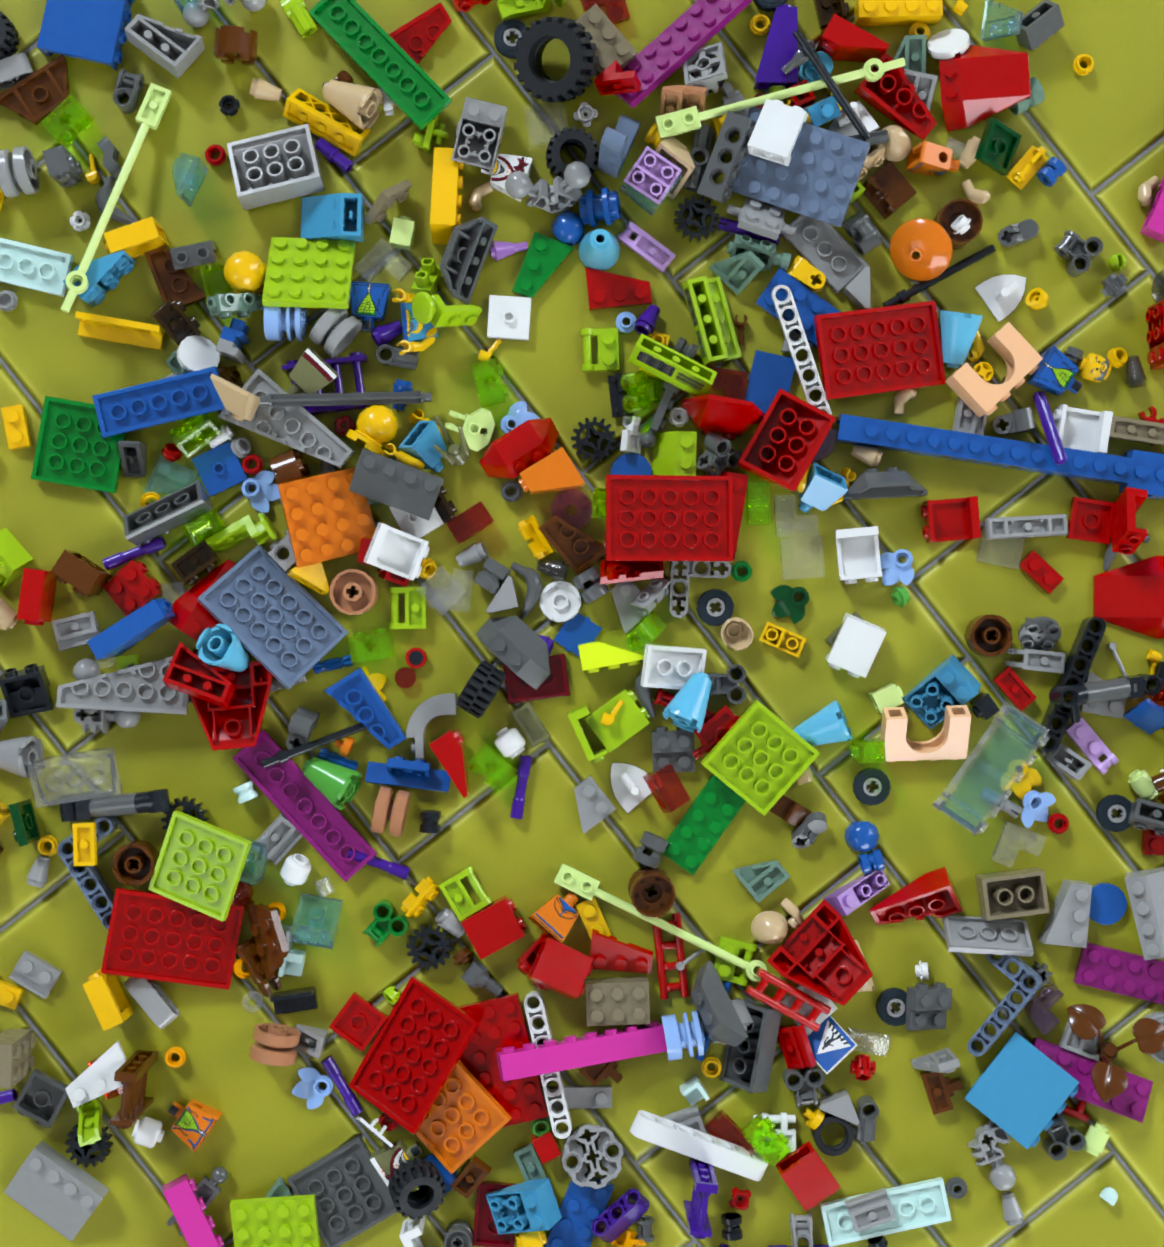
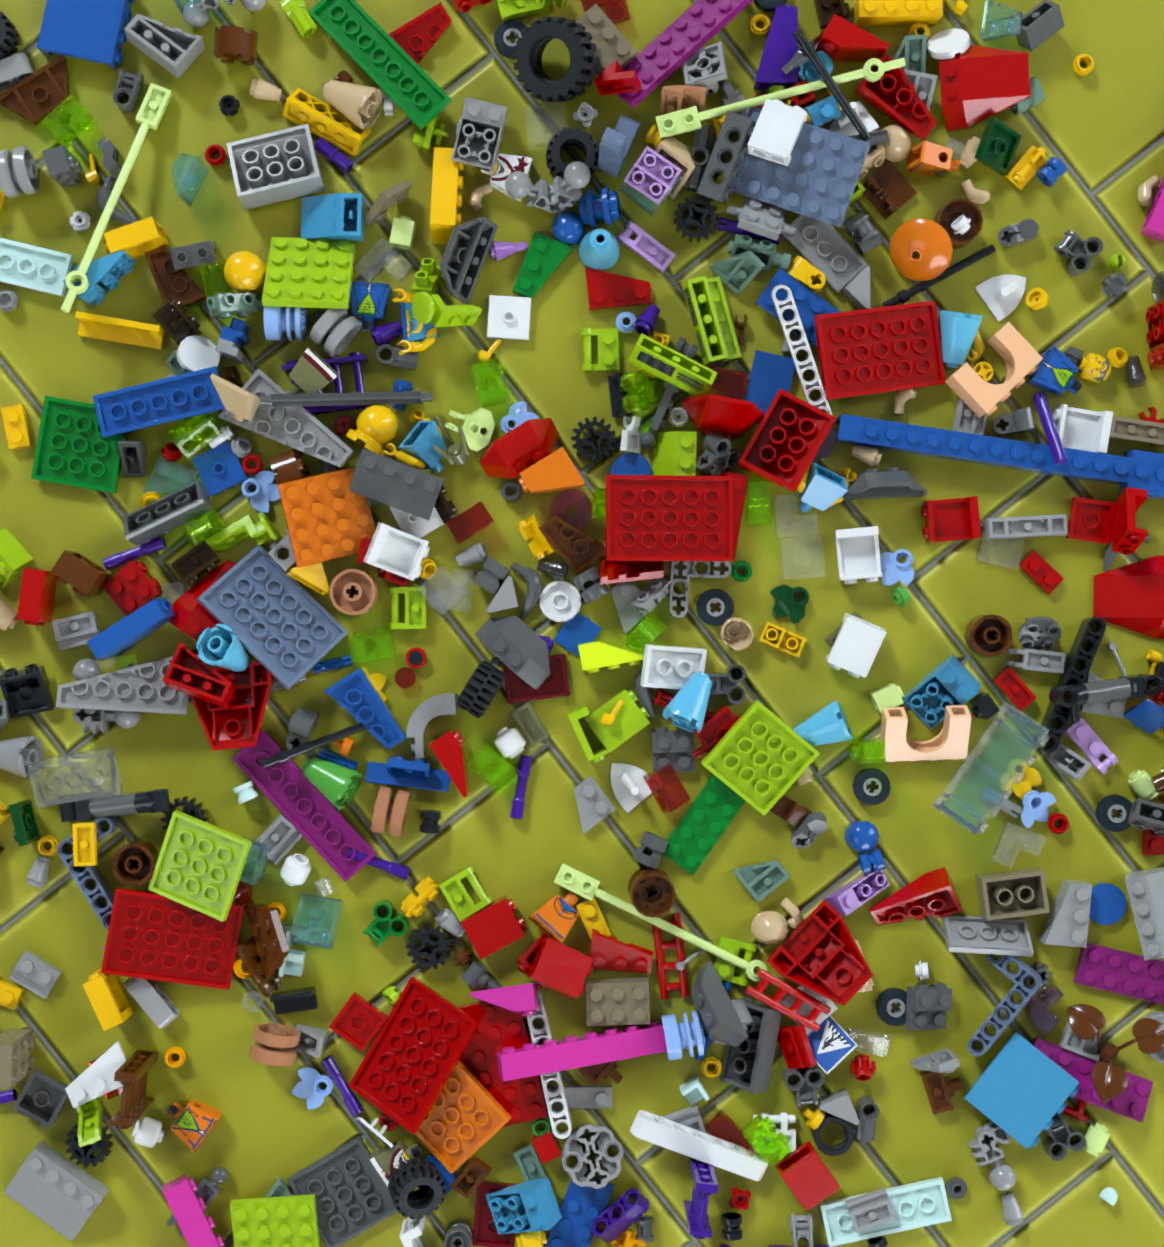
none -> dark pink slope [471,983,540,1017]

